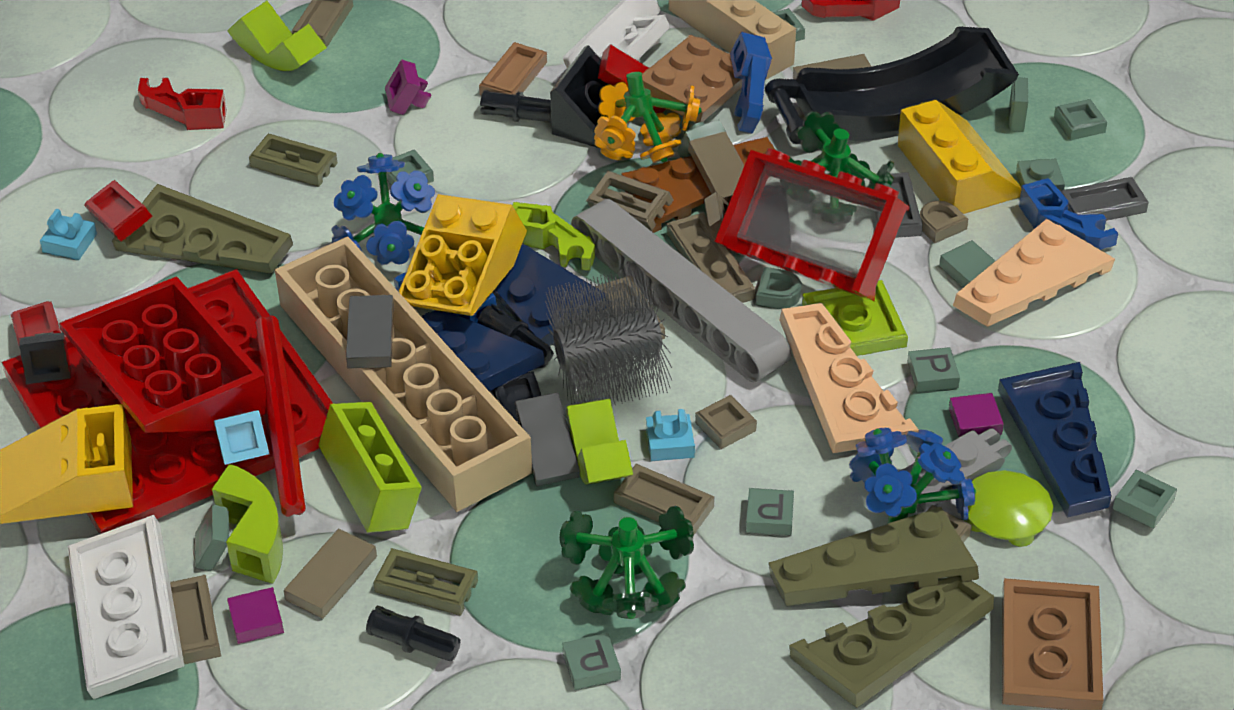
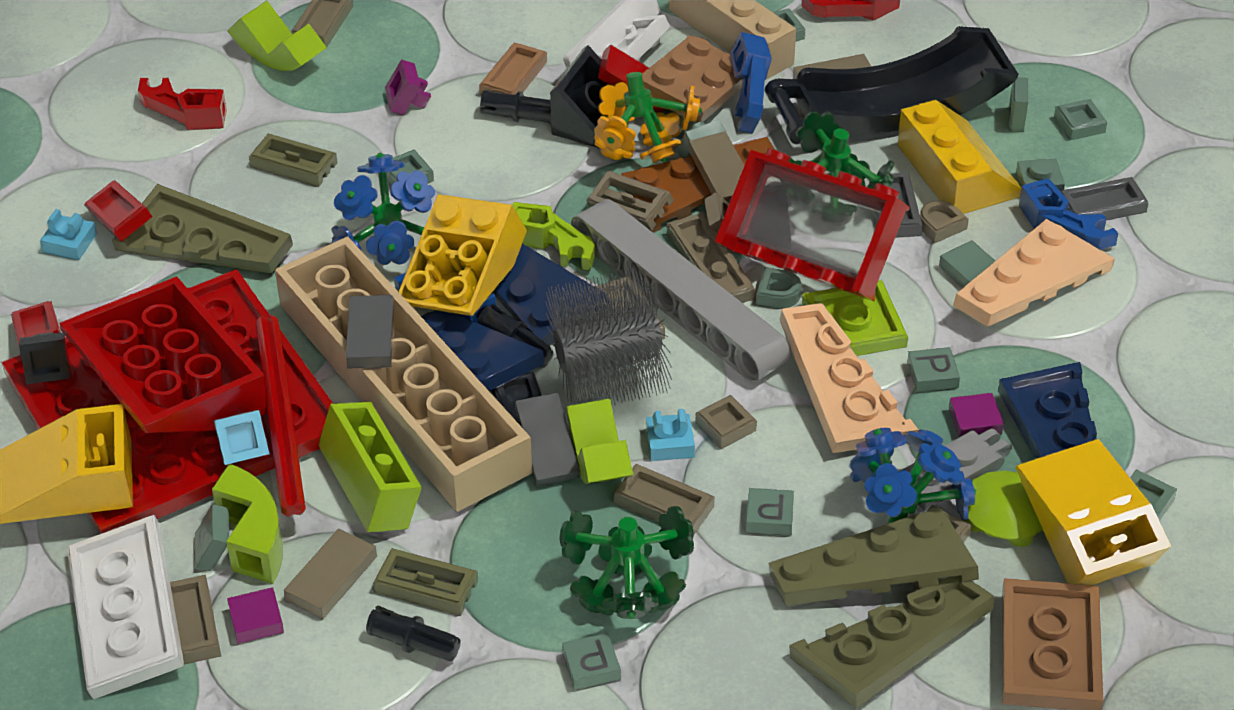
none -> yellow slope [1015,439,1171,585]

